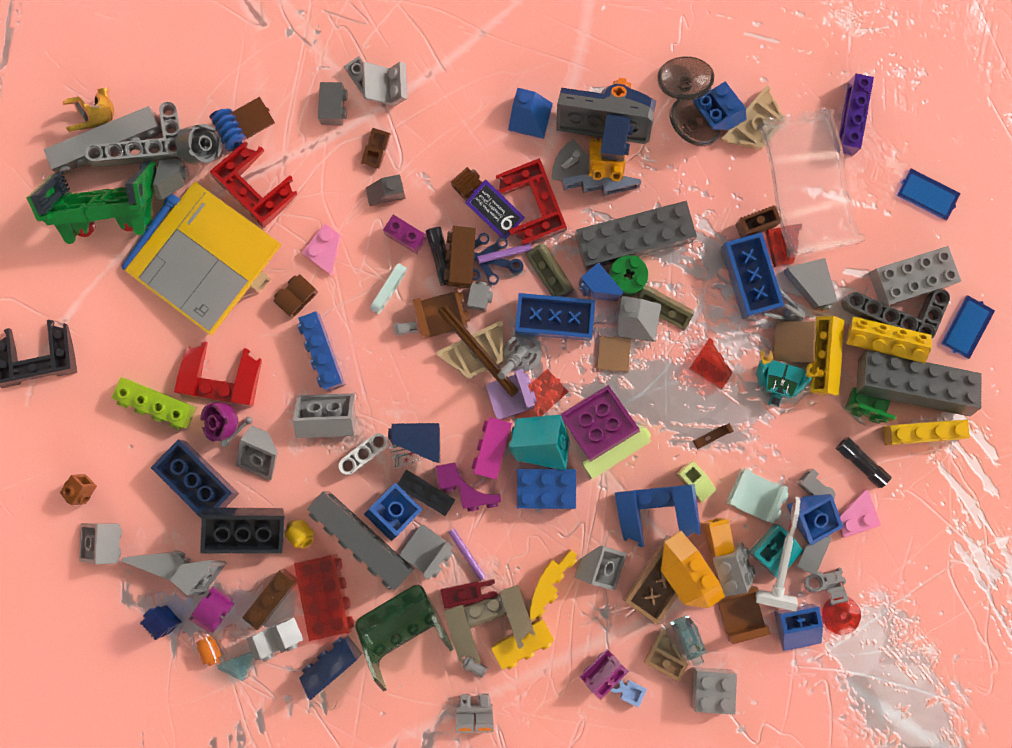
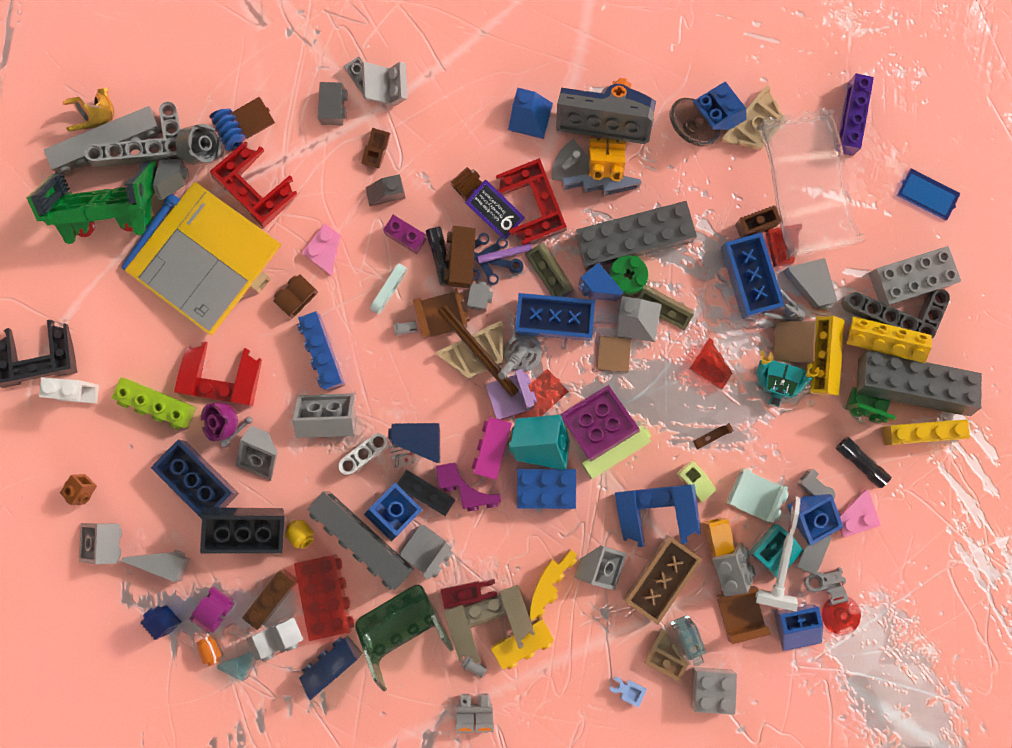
light grey slope [170,560,227,595] -> none
medium lavender bar [448,528,486,581] -> none
magenta hinge [579,649,629,700] -> none
dark blue brick [600,115,633,161] -> none
clear smoke dish [657,56,715,100] -> none
light orange wedge [661,531,725,608] -> none
clear blue piece [941,295,996,359] -> none
none -> white panel [39,377,99,404]

